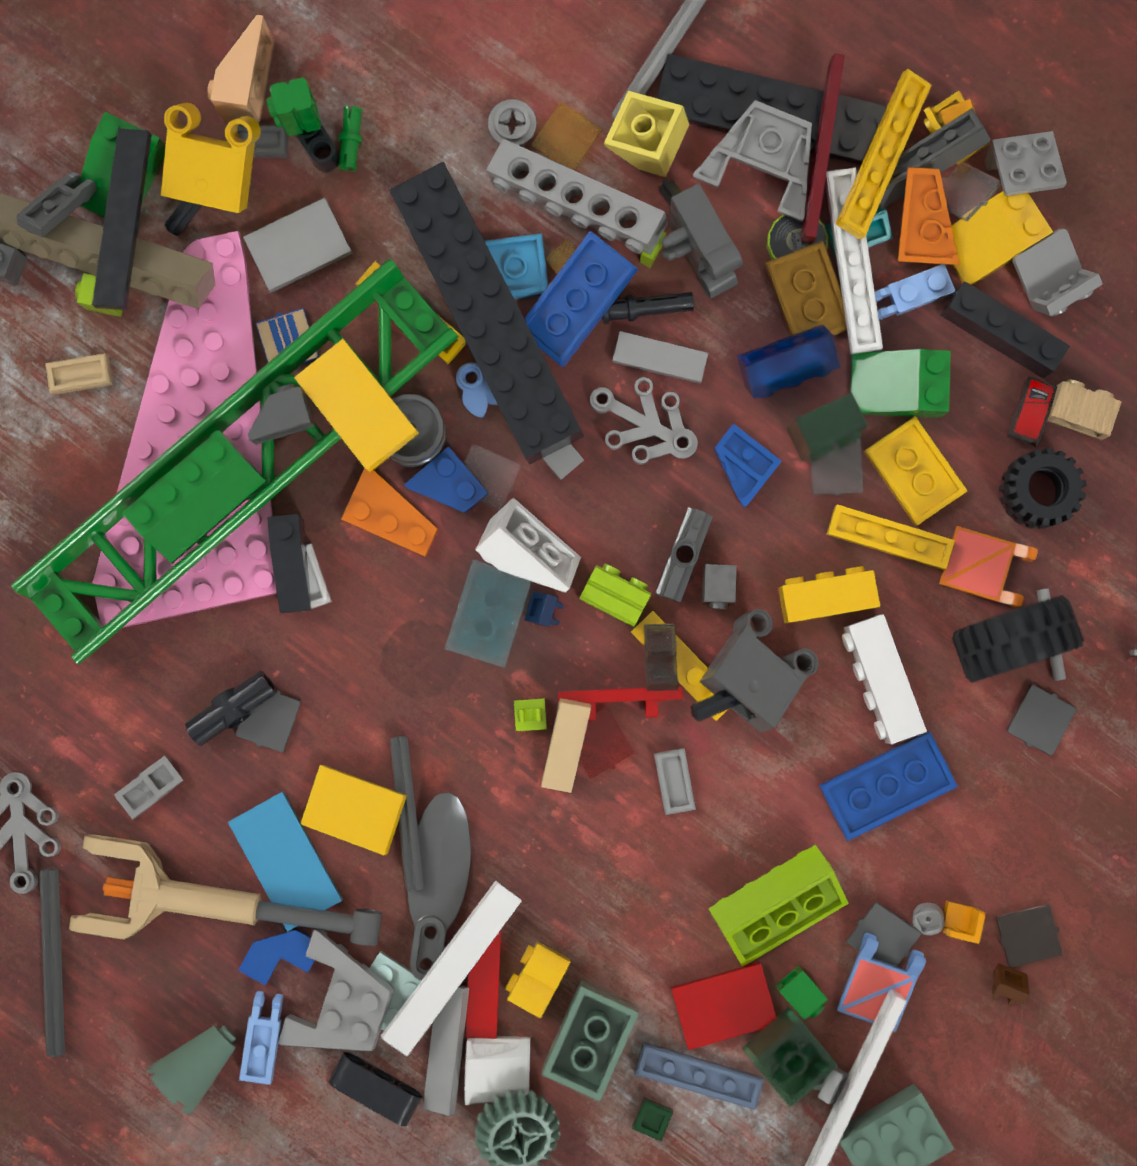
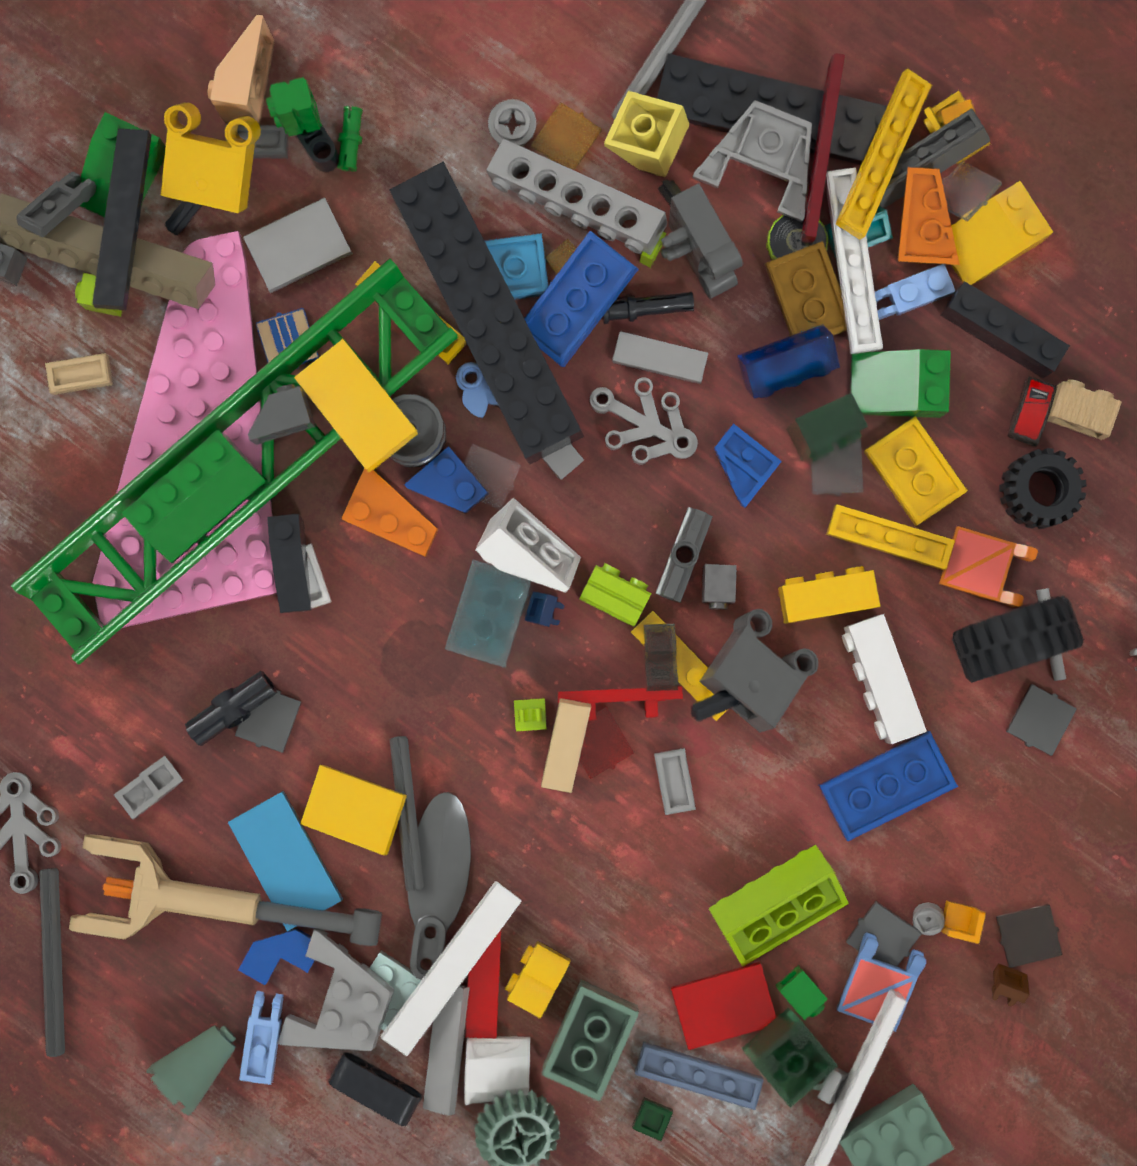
light grey bracket [985,131,1067,196] -> none
light grey bracket [1013,228,1103,316] -> none

